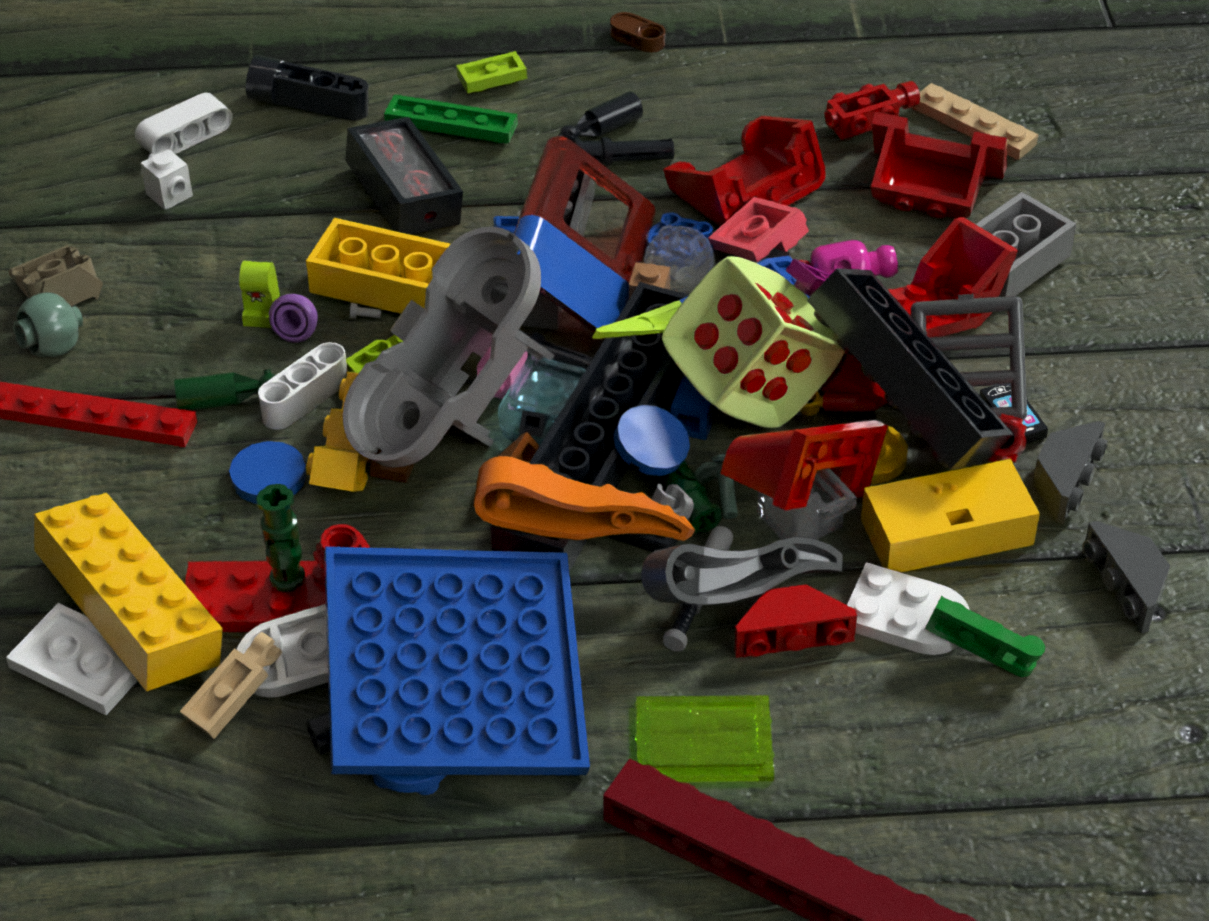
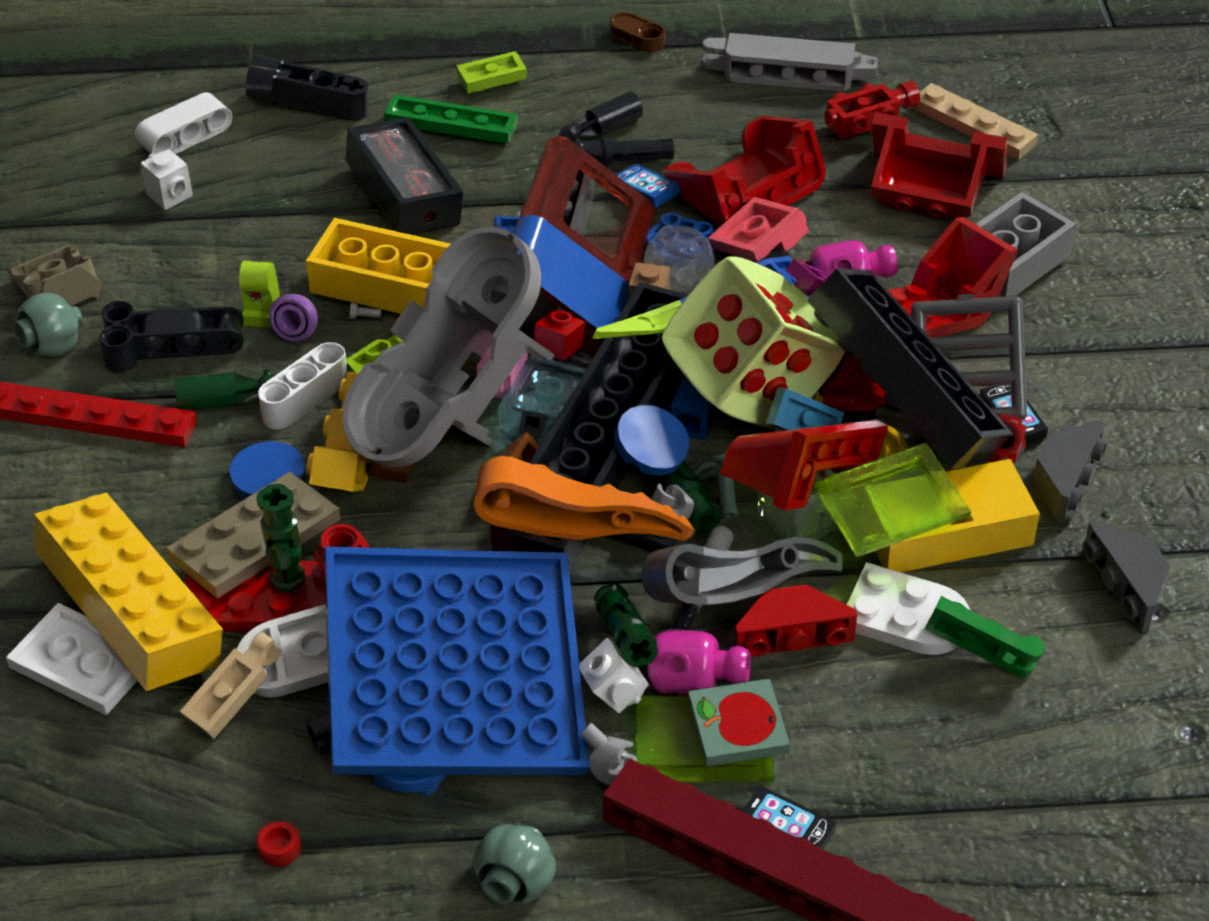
none -> black piece [99,301,244,373]
none -> dark tan plate [166,472,341,599]
none -> red tile [256,821,302,867]
none -> sand green plant [473,824,556,905]
none -> red plate [534,309,585,361]
none -> white brick [579,638,649,713]
none -> light grey piece [580,723,637,785]
none -> dark green piece [594,583,658,668]
none -> tile [611,164,681,208]
none -> dark pink piece [648,629,751,703]
none -> tile [688,679,790,767]
none -> light grey hinge [702,33,878,92]
none -> tile [742,785,837,850]
none -> dark azure plate [766,387,844,431]
none -> clear neon green piece [814,443,971,557]

